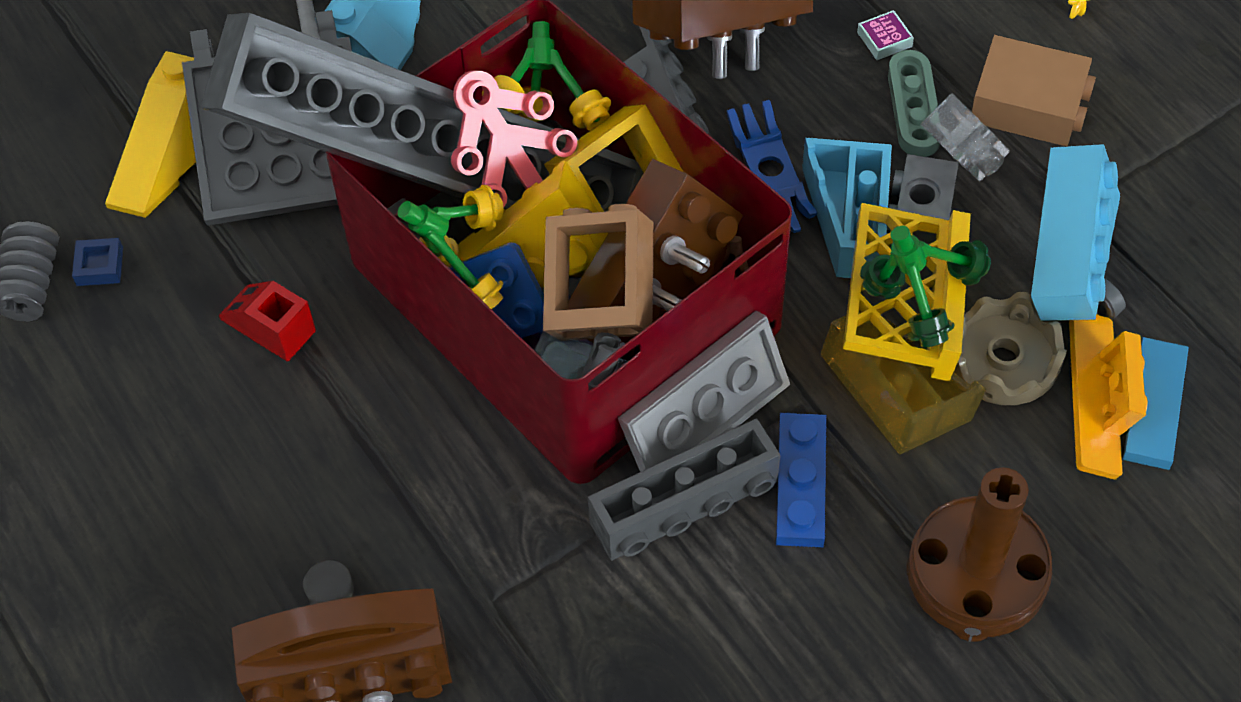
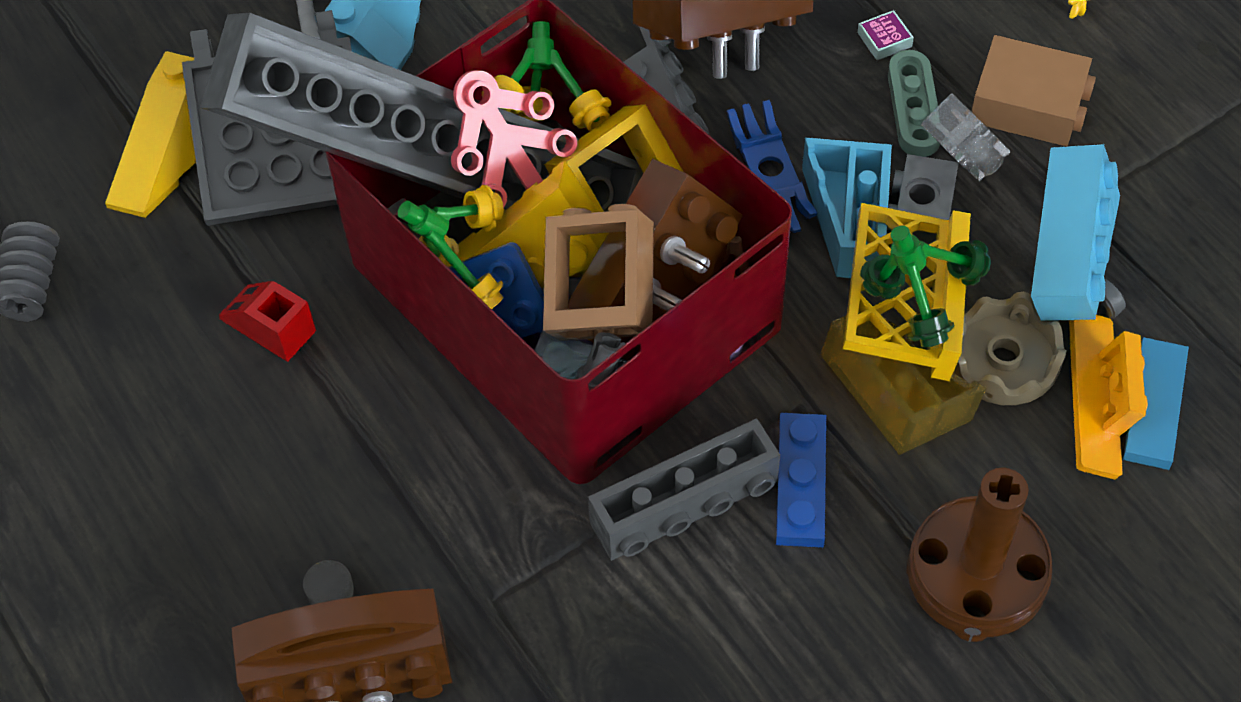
dark blue plate [72,238,123,286] -> none
light grey tile [618,311,790,472] -> none

